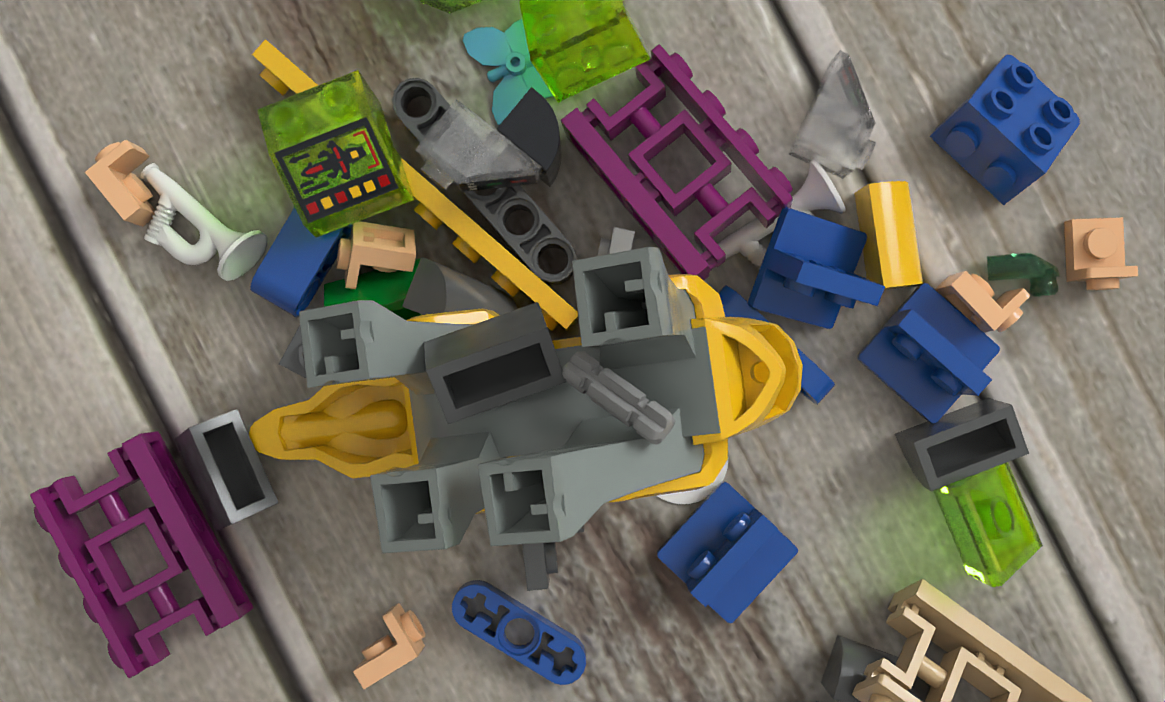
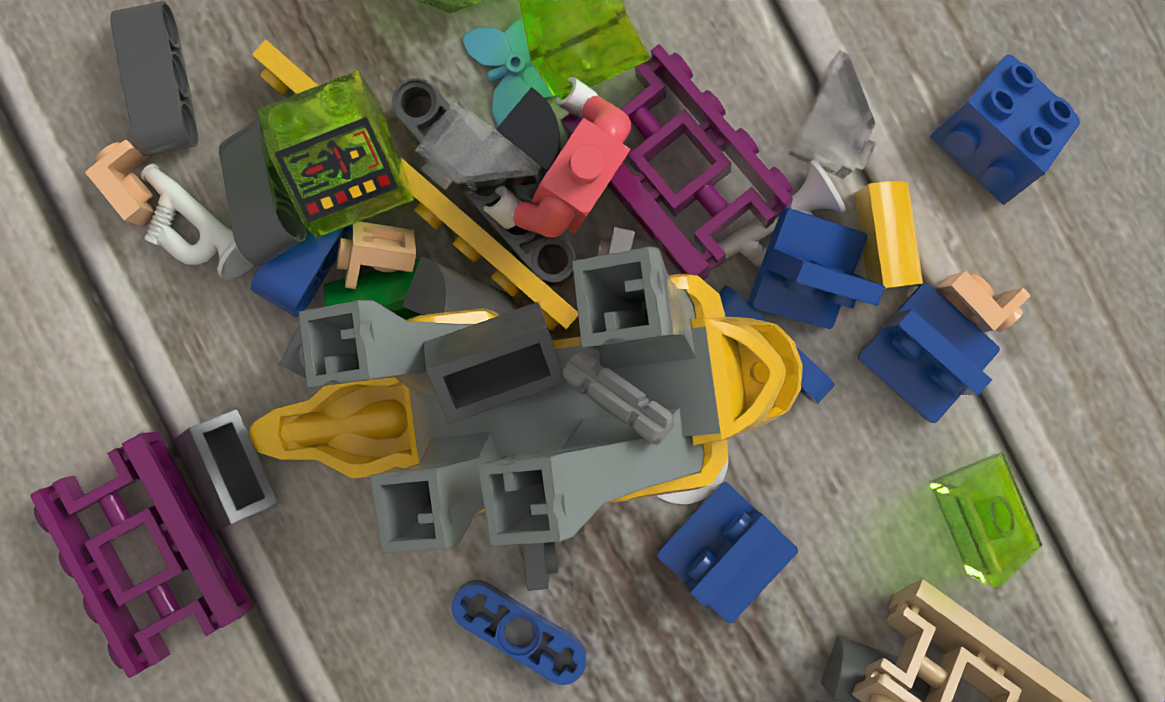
light nougat bracket [353,603,425,689] -> none
dark grey brick [895,398,1029,491] -> none
clear green arm [987,253,1061,297] -> none
light nougat bracket [1064,217,1138,290] -> none
none -> dark grey beam [110,1,198,156]
none -> dark grey beam [219,116,307,266]
none -> coral torso [483,77,632,238]

